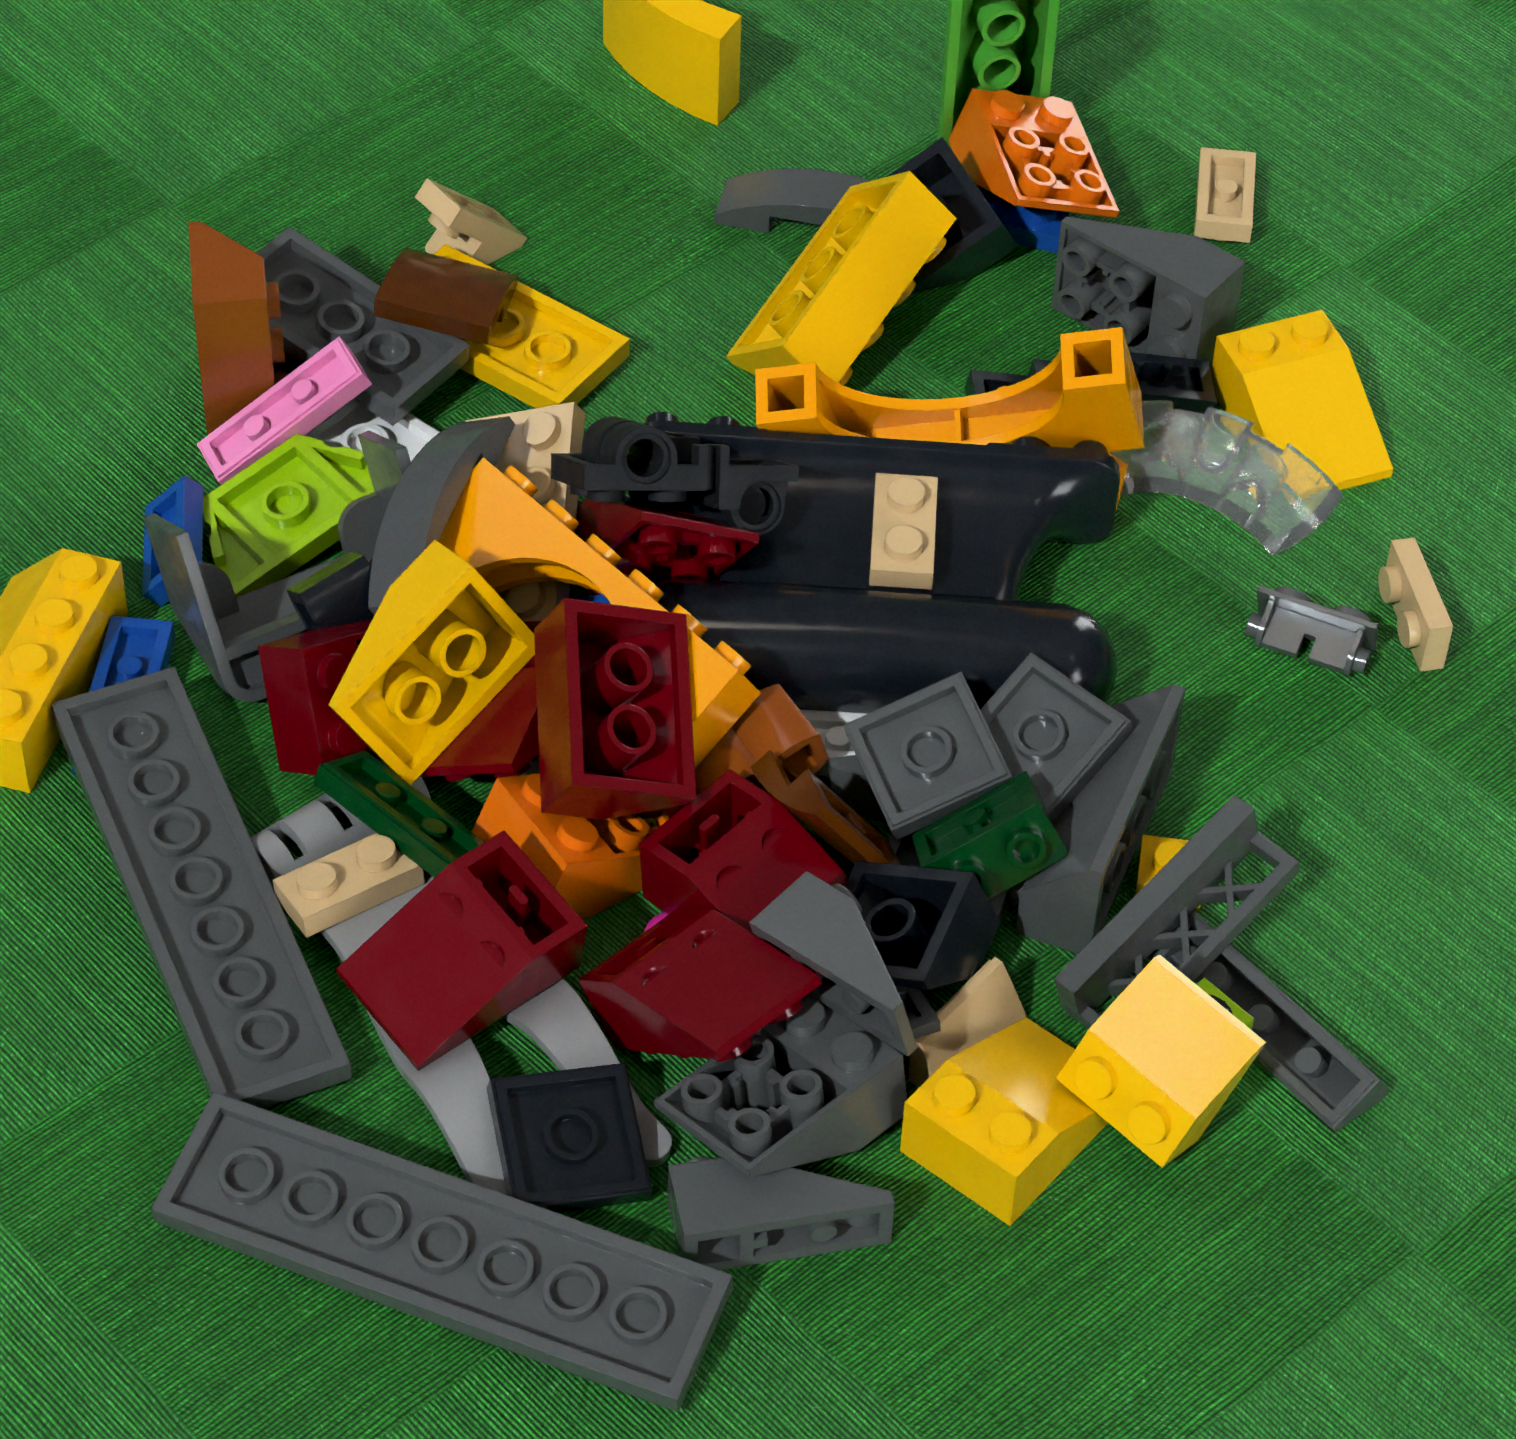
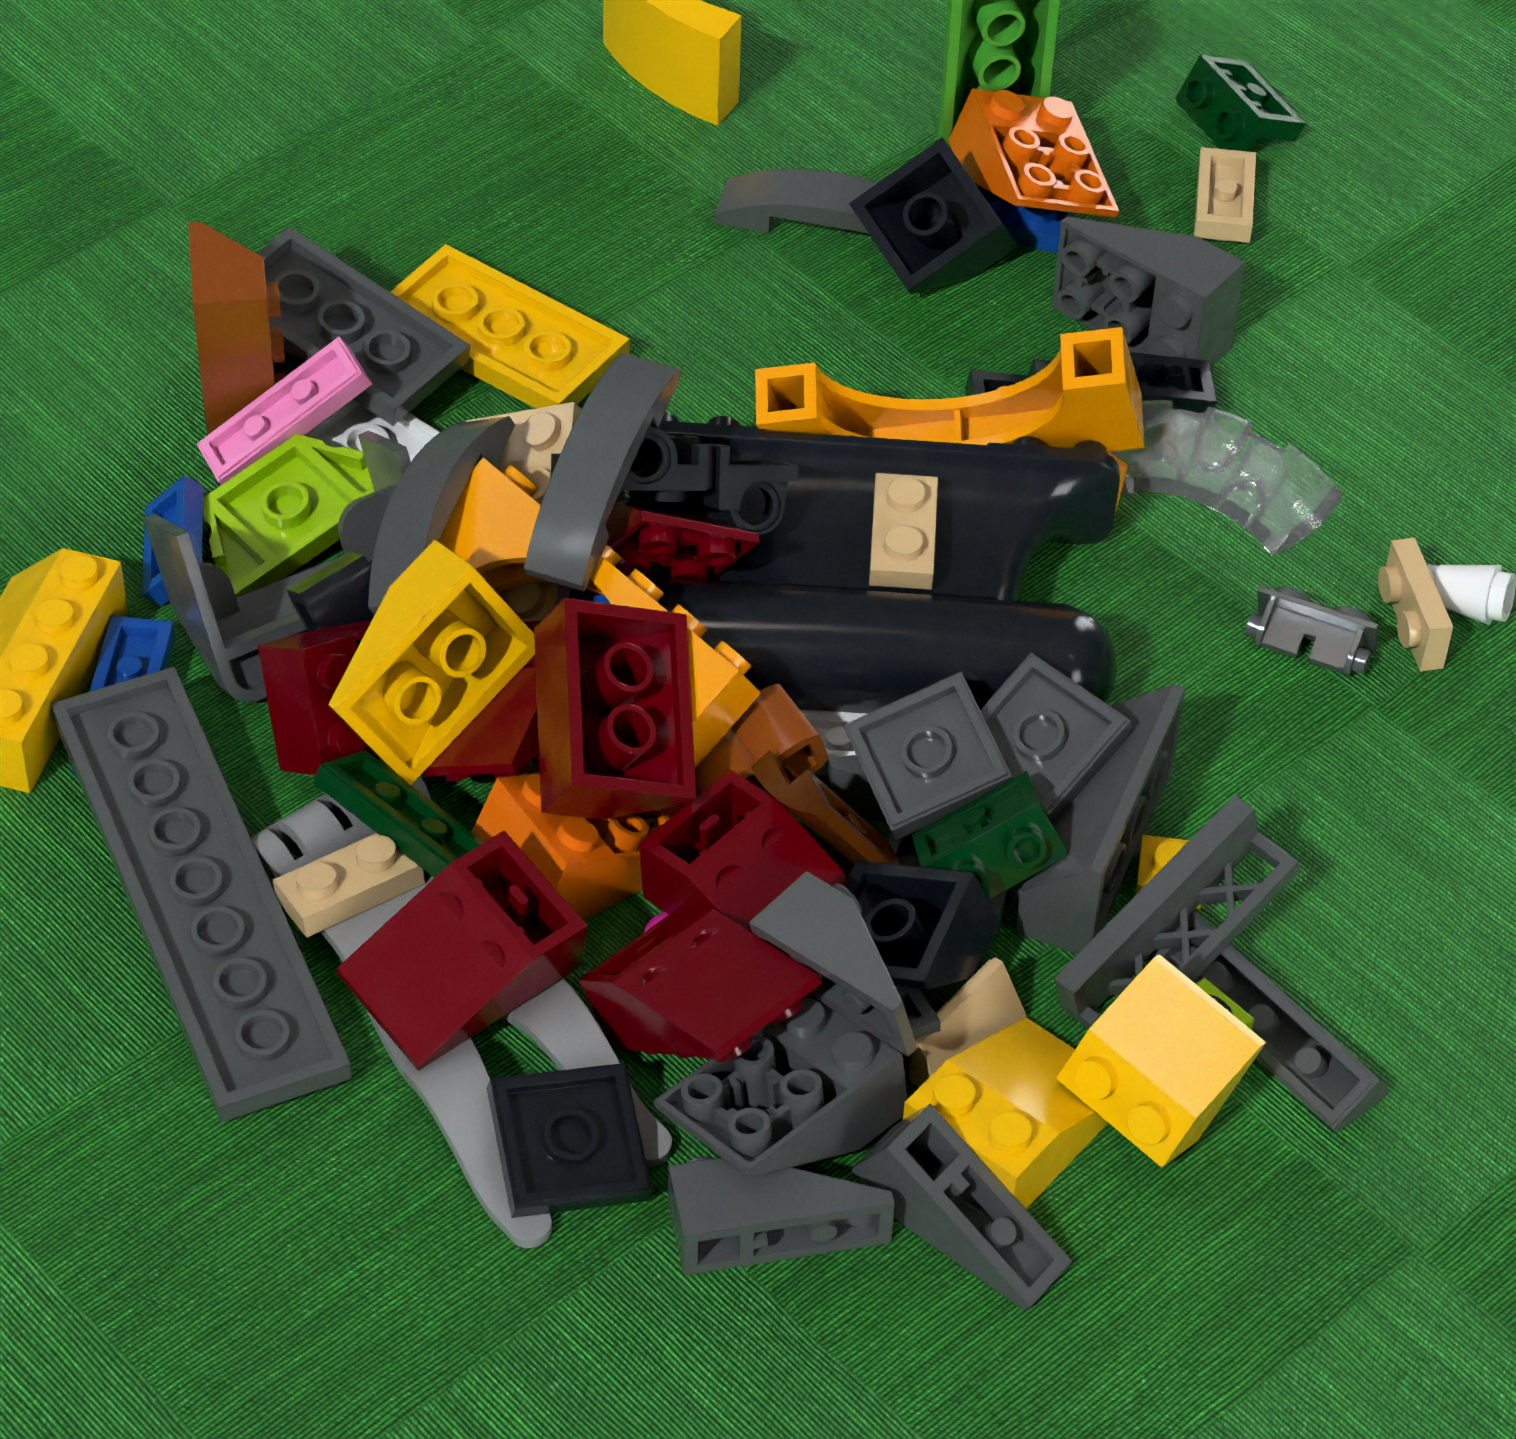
dark grey plate [151,1092,733,1412] -> none
reddish brown slope [373,248,518,345] -> none
tan slope [415,178,527,265] -> none
yellow slope [725,171,957,385] -> none
yellow slope [1211,310,1393,505] -> none
none -> dark grey slope [524,353,682,592]
none -> dark grey slope [851,1104,1072,1310]
none -> dark green bracket [1176,55,1306,152]
none -> white cone [1427,564,1516,625]

